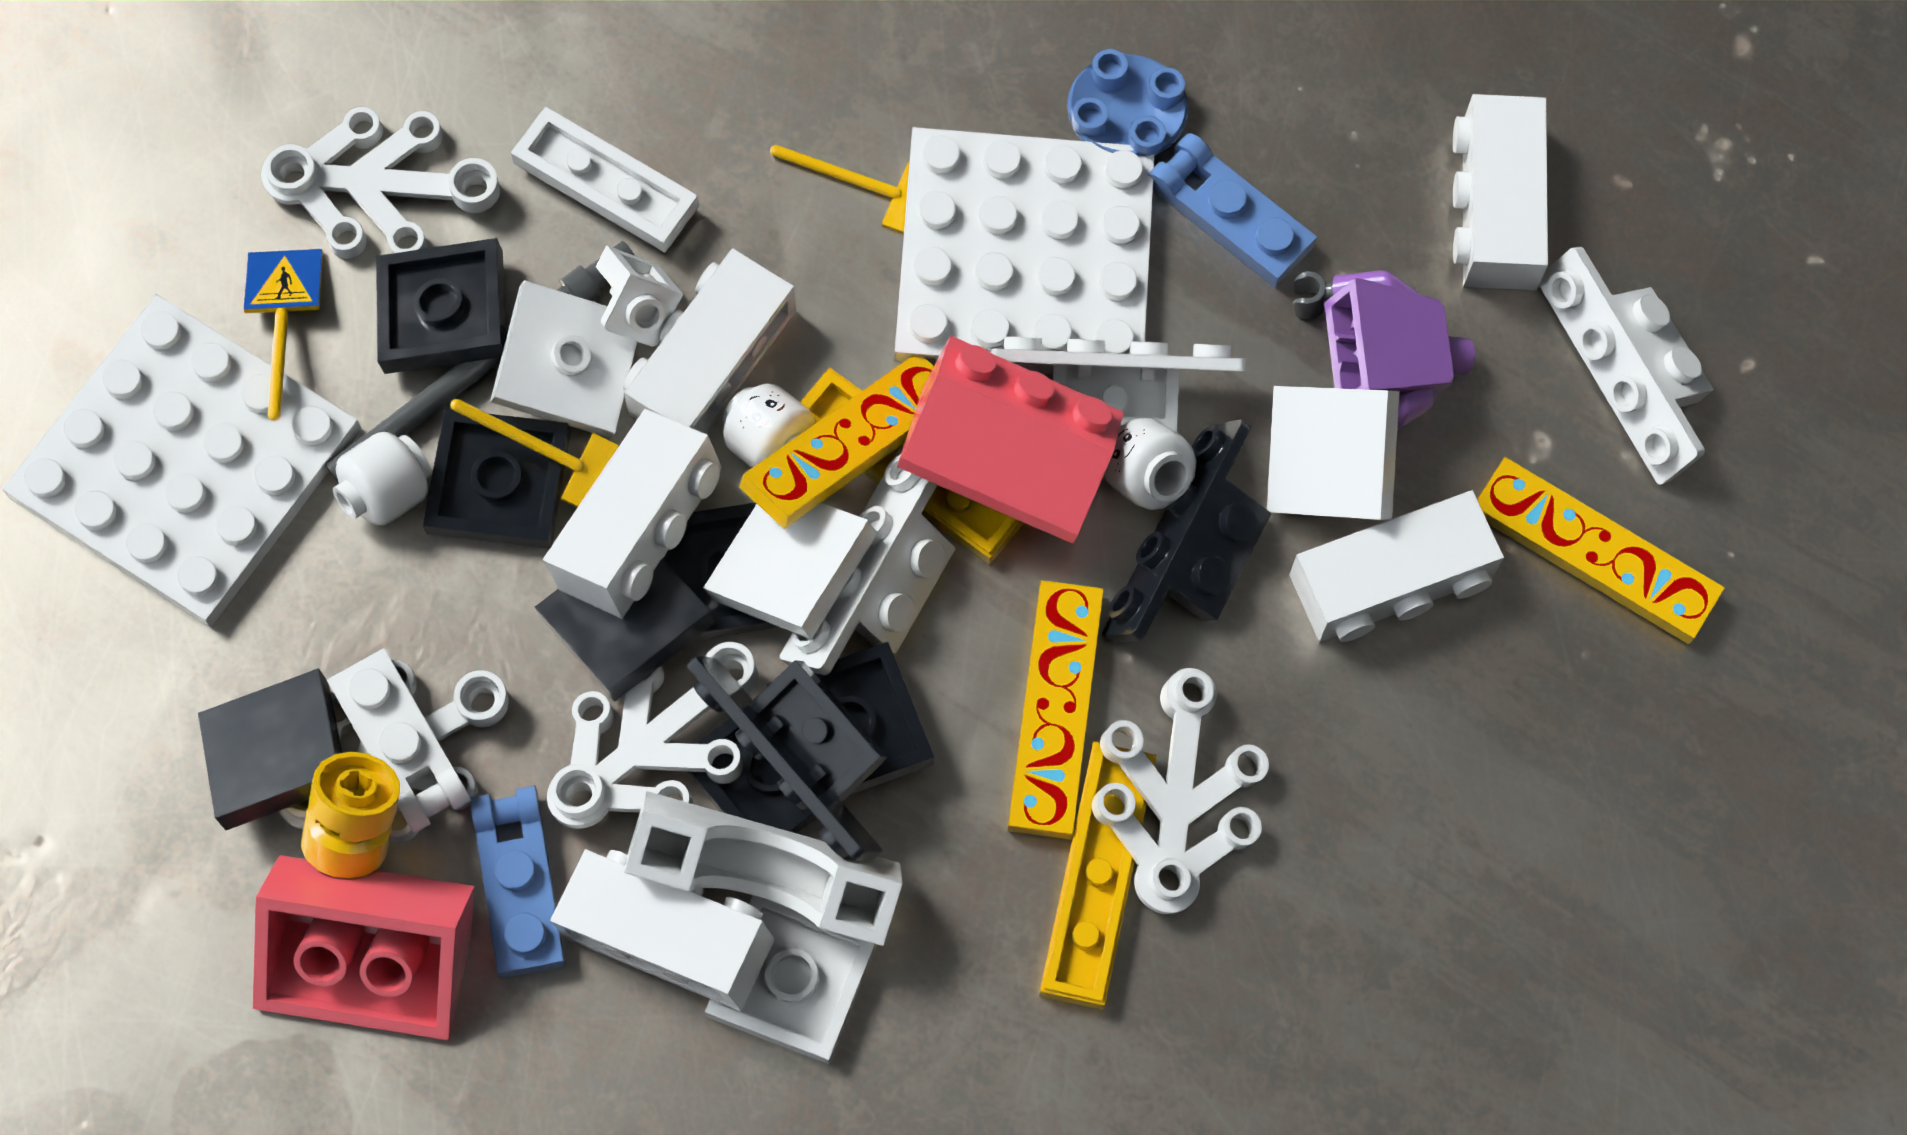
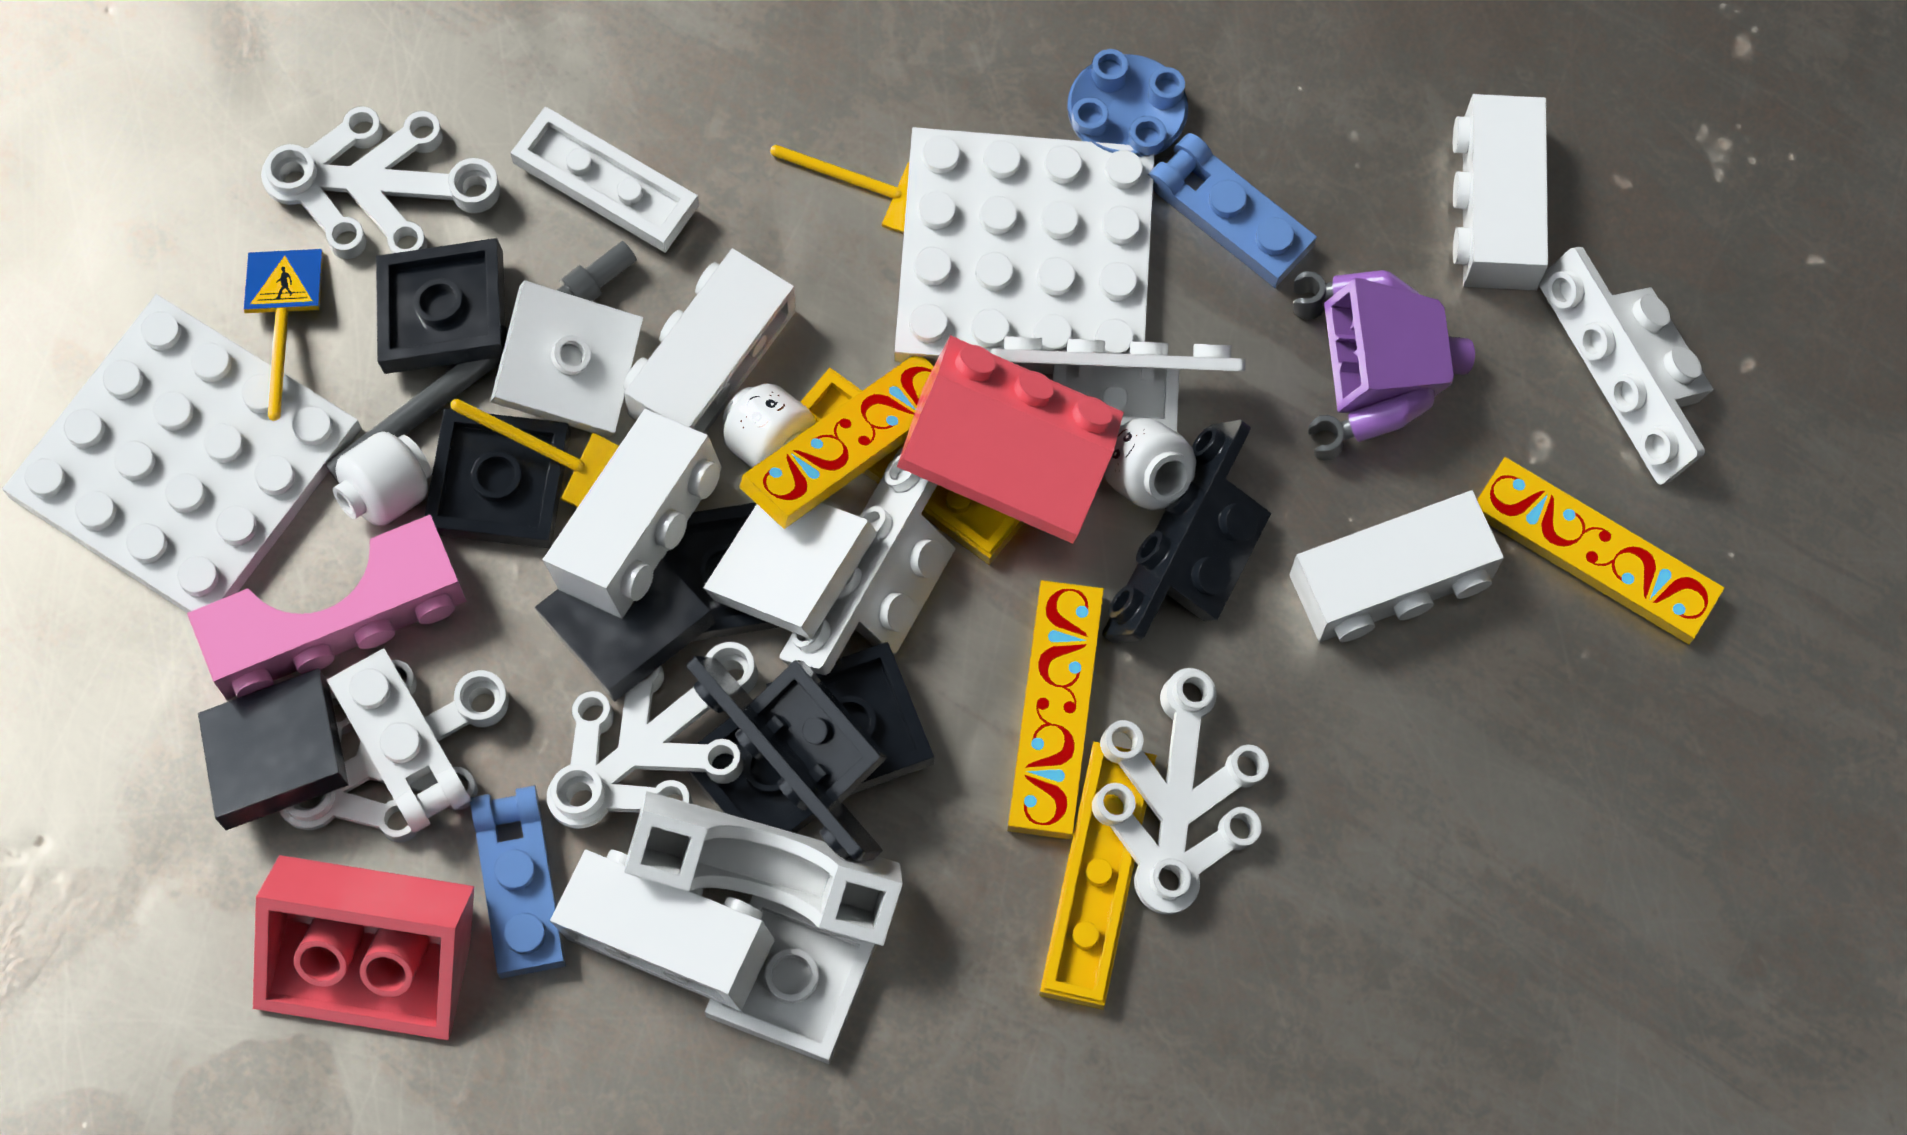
yellow wheel [301,752,400,879] -> none
white bracket [596,245,683,347] -> none
white tile [1267,386,1399,520] -> none
none -> bright pink arch [187,515,467,700]

